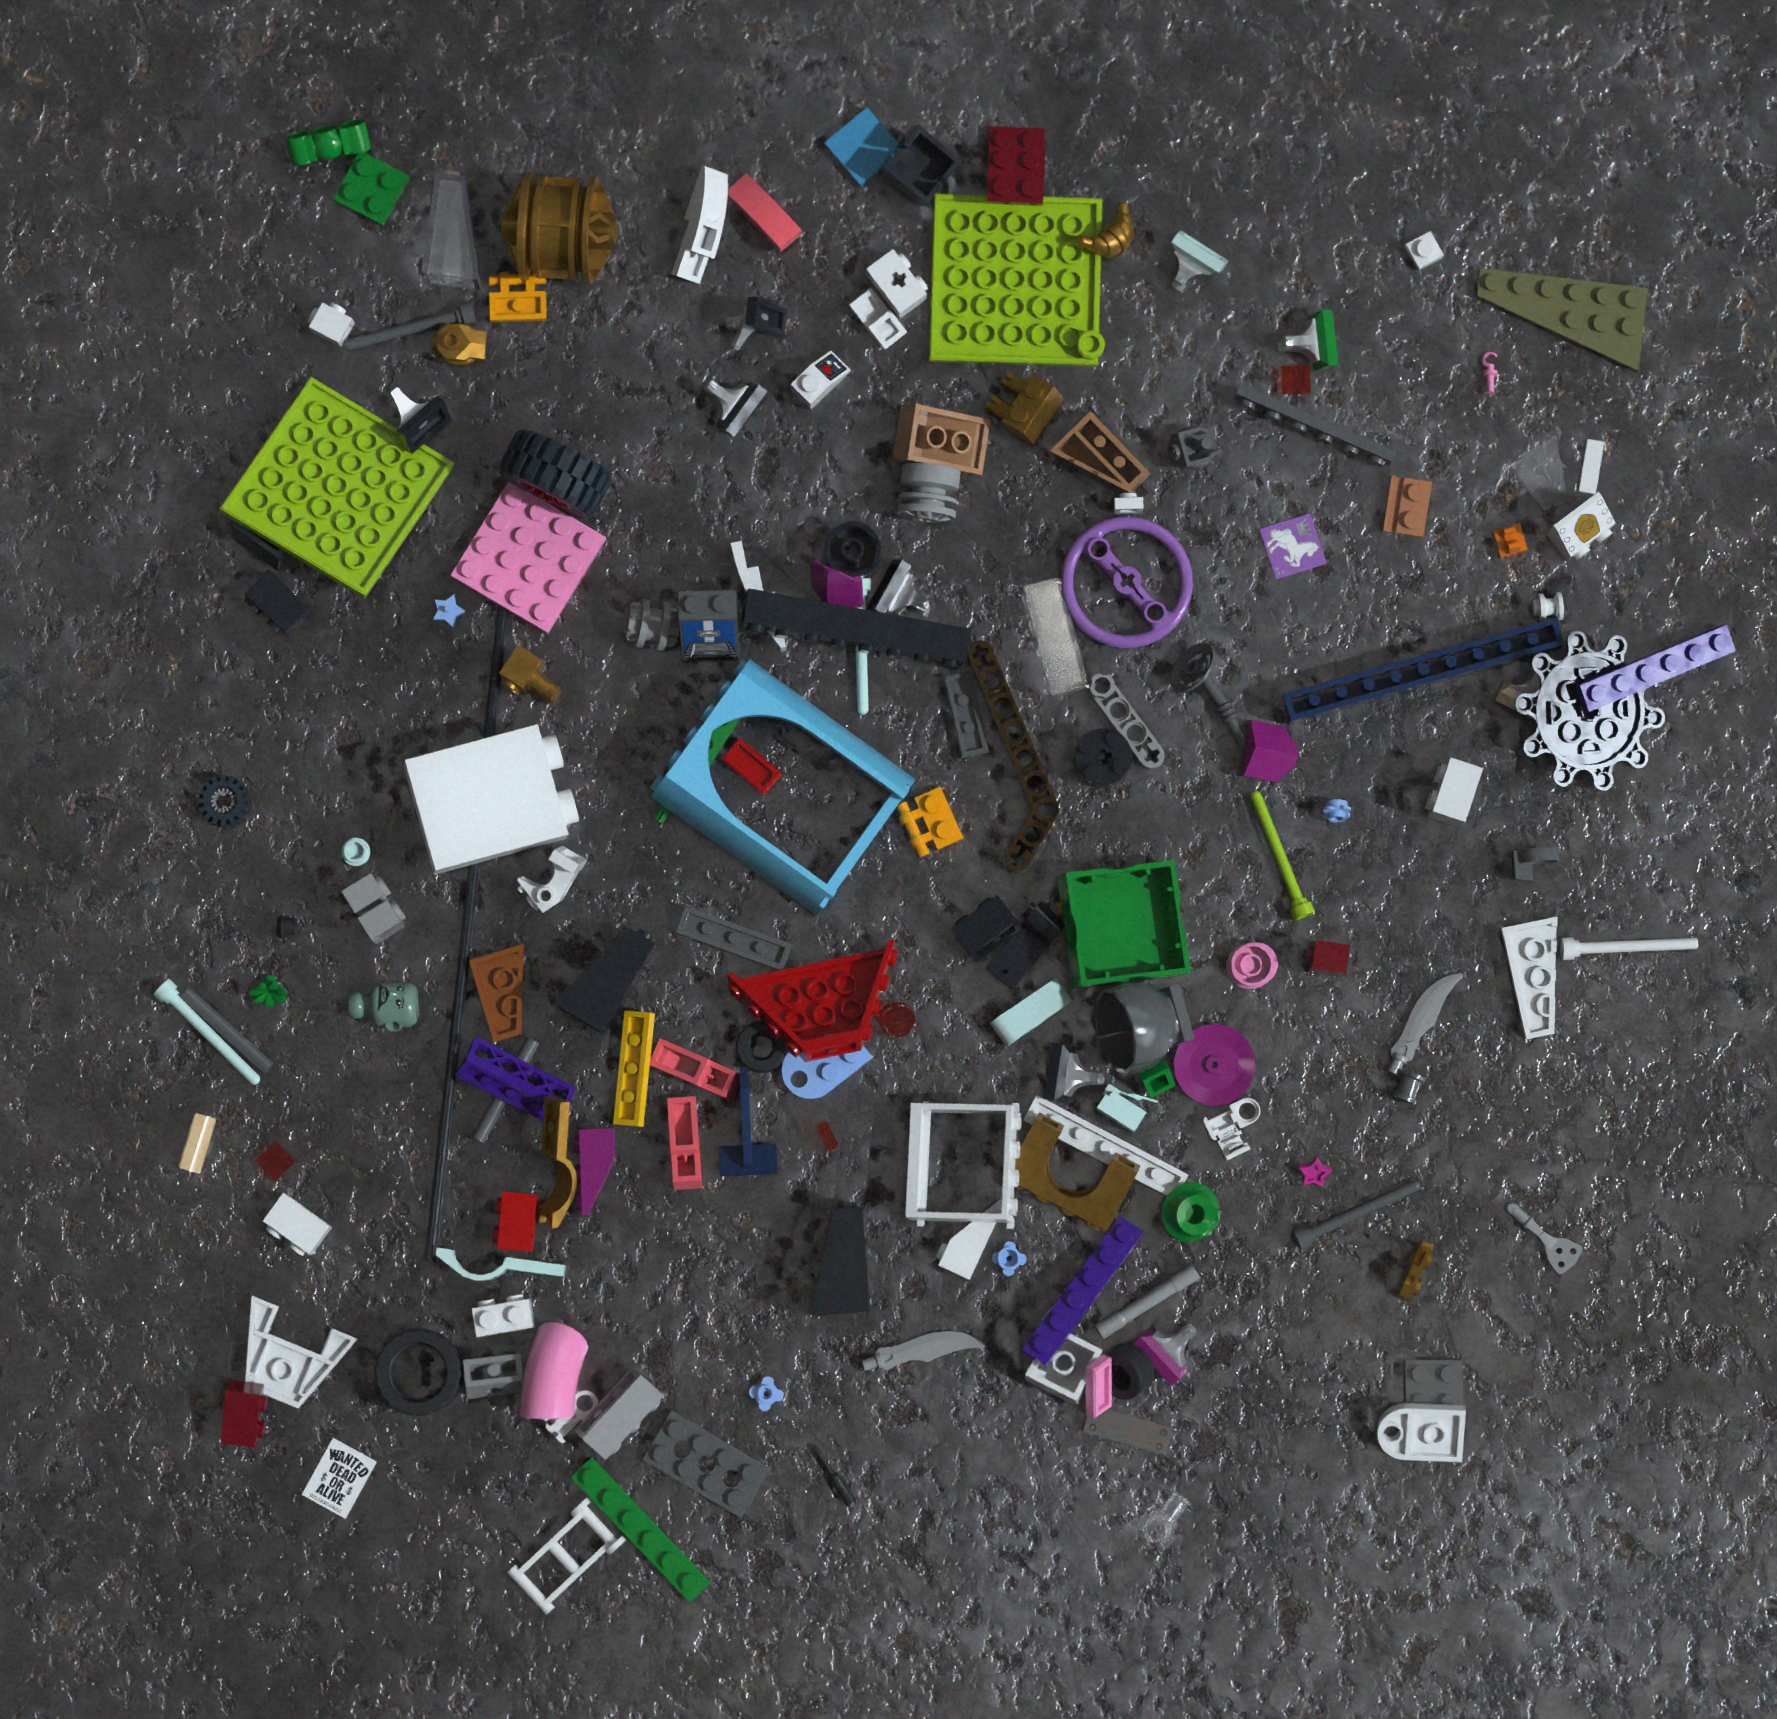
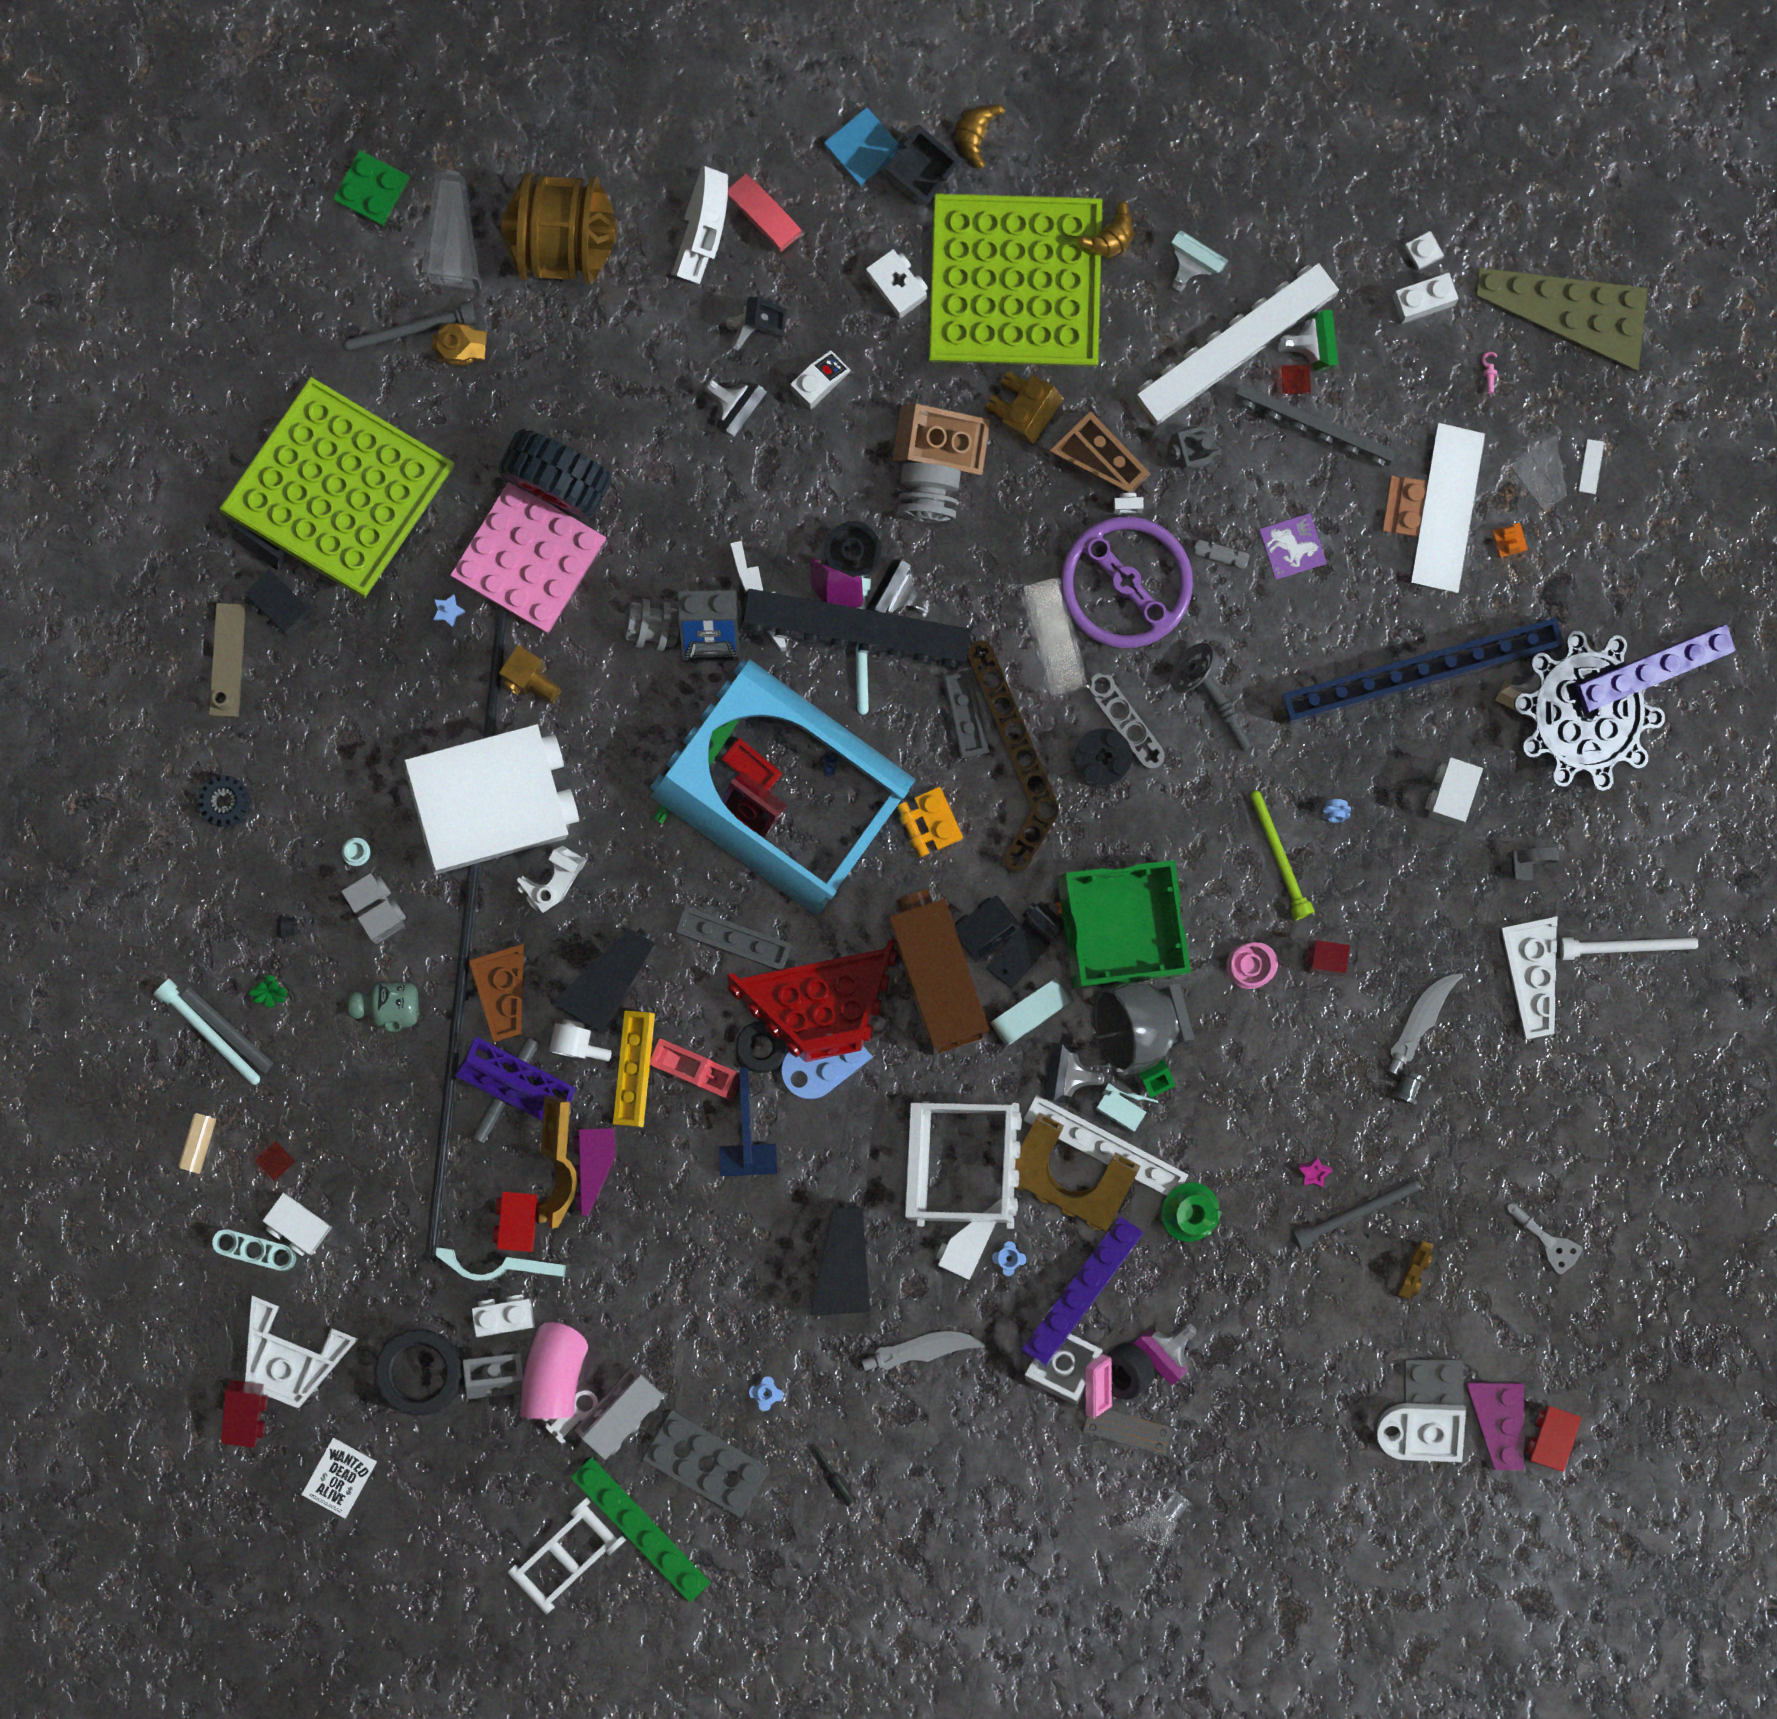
green piece [285,119,371,166] -> none
white brick [308,302,355,348] -> none
black piece [390,388,451,454] -> none
light orange plate [489,271,547,322] -> none
coral slope [667,1096,703,1190] -> none
clear red tile [816,1122,839,1153] -> none
white slope [848,288,907,350] -> none
clear red plate [879,1002,915,1037] -> none
dark red bracket [987,126,1045,206] -> none
lime tile [1076,330,1105,360] -> none
light grey piece [1095,1264,1200,1339] -> none
magenta piece [1173,1024,1256,1106] -> none
white piece [1203,1098,1260,1161] -> none
magenta slope [1241,720,1298,783] -> none
white wheel [1532,592,1564,622] -> none
white slope [1546,492,1615,561] -> none
none -> dark tan piece [209,603,246,718]
none -> light aqua beam [212,1229,296,1271]
none -> white piece [549,1019,612,1061]
none -> dark red slope [721,772,788,839]
none -> dark blue piece [823,753,838,777]
none -> reddish brown brick [889,889,989,1055]
none -> pearl gold piece [955,104,1005,169]
none -> white brick [1136,263,1339,426]
none -> light grey axle [1194,540,1249,569]
none -> white brick [1393,273,1459,324]
none -> white sticker [1411,423,1485,593]
none -> magenta wing [1466,1383,1524,1470]
none -> red brick [1526,1406,1582,1472]

